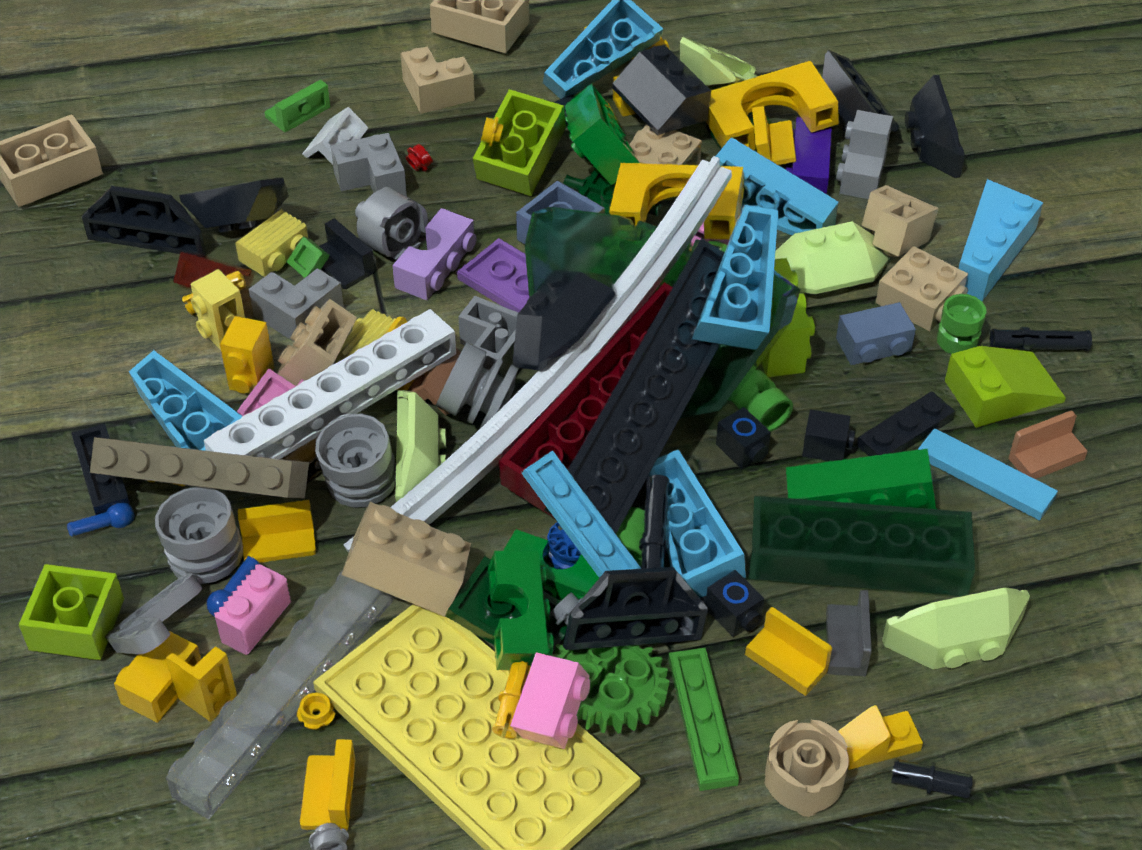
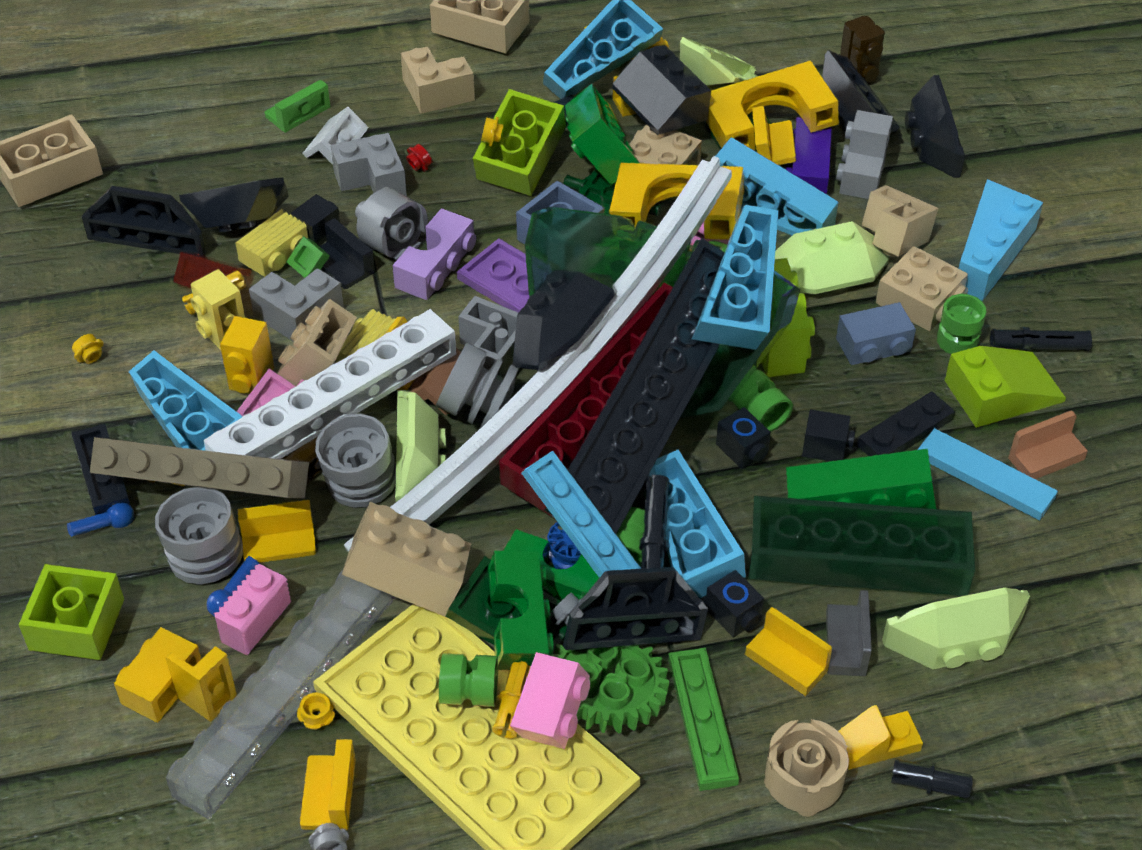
light grey beam [105,573,202,654] -> none
none -> yellow plate [72,334,104,364]
none -> black brick [290,194,340,246]
none -> bright green wheel [439,653,498,707]
none -> dark brown brick [840,16,885,83]

